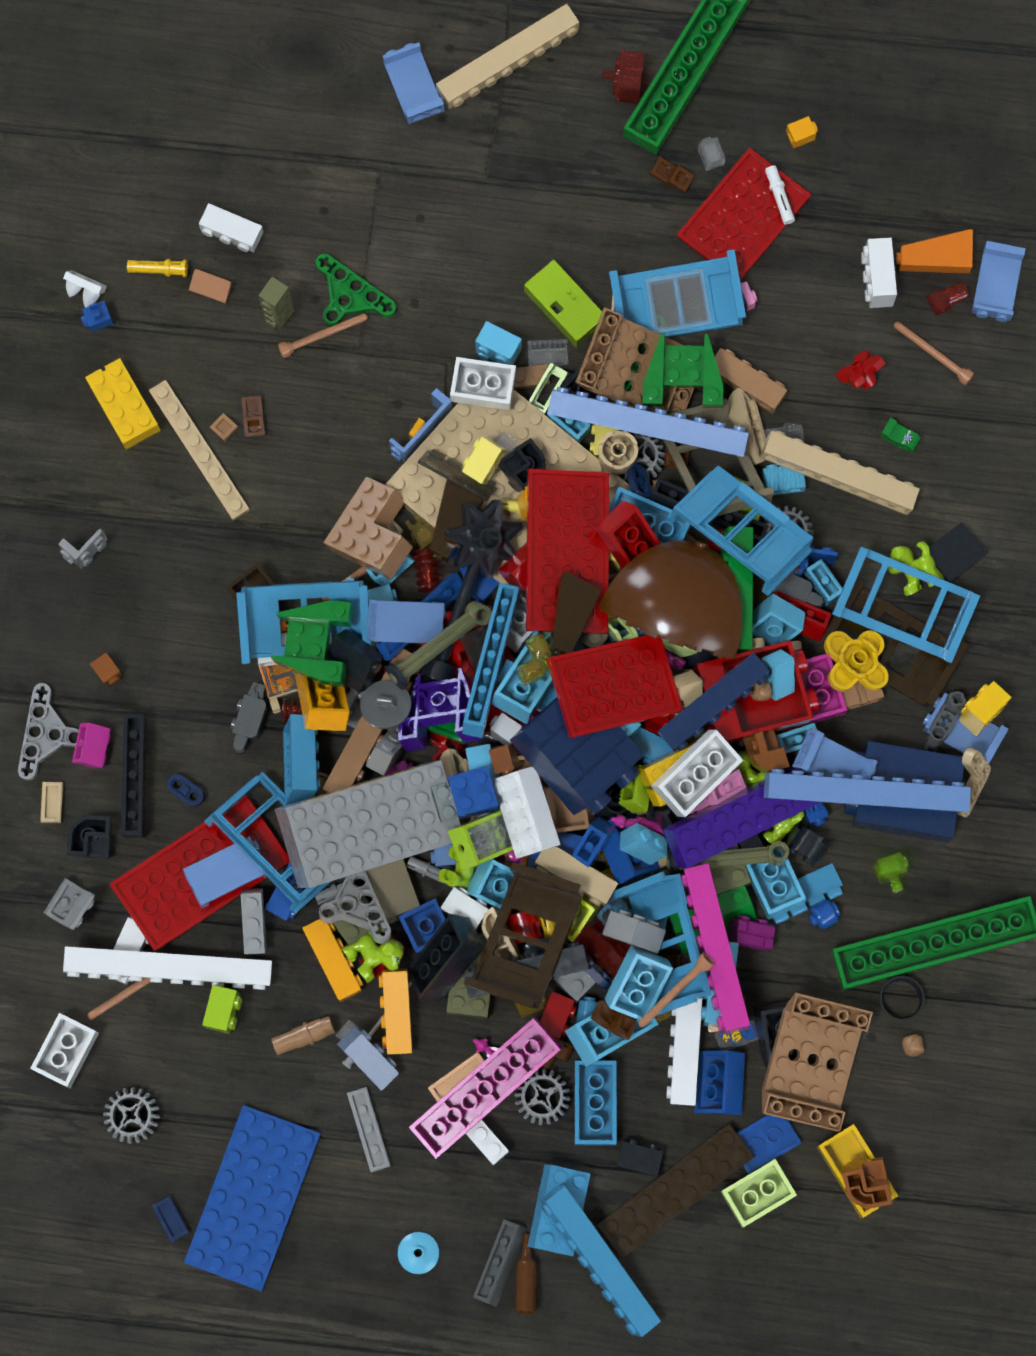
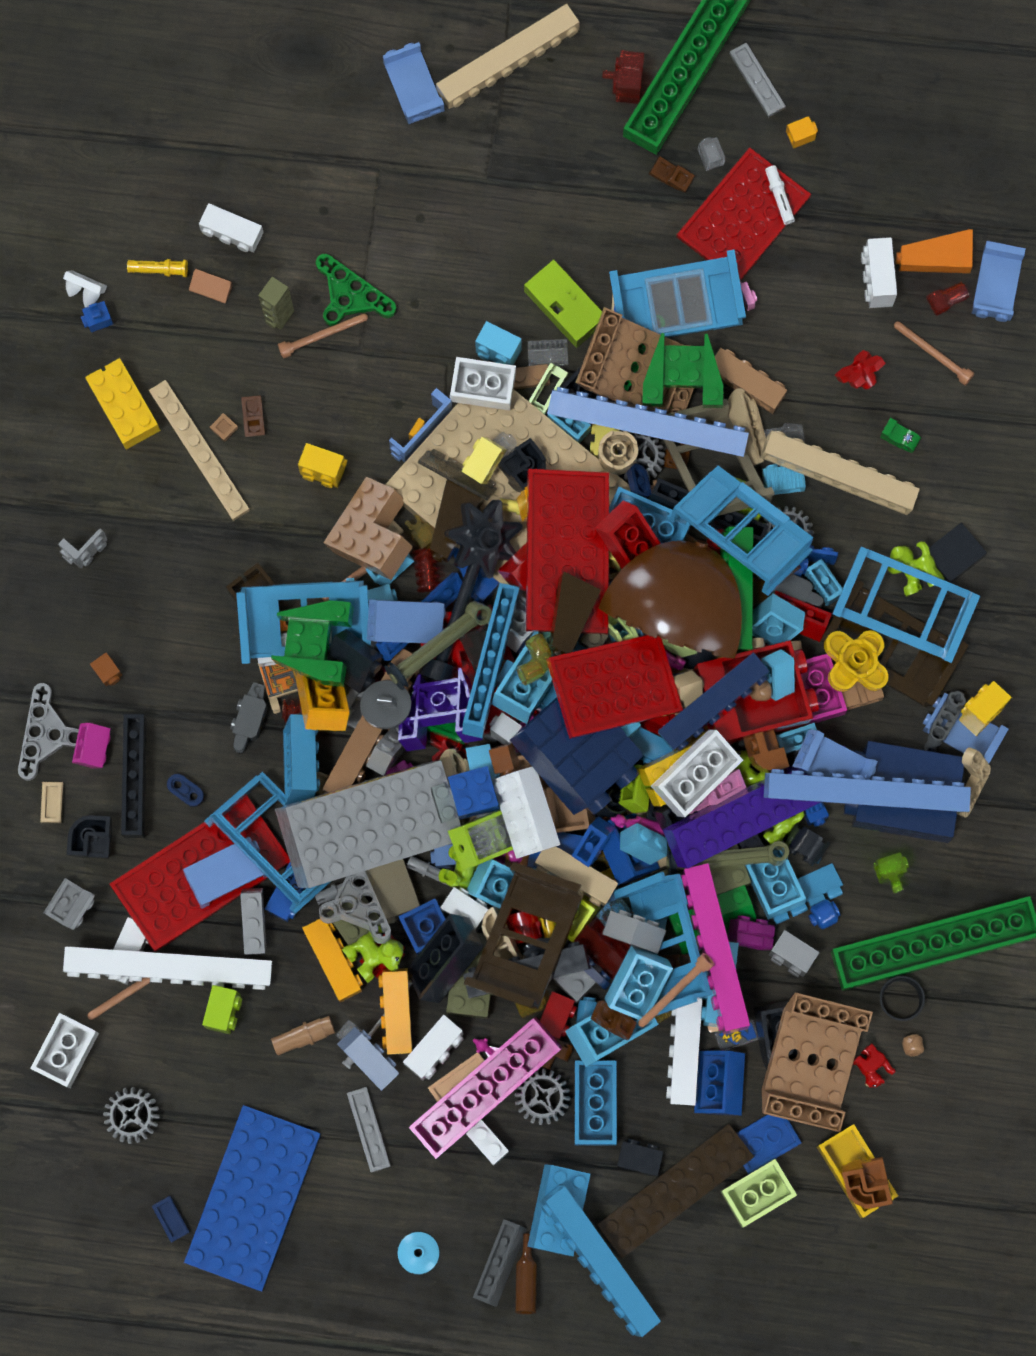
none -> yellow brick [298,443,347,488]
none -> white brick [403,1015,464,1081]
none -> light grey tile [729,43,786,118]
none -> light grey brick [769,930,819,977]
none -> red animal [853,1043,895,1088]

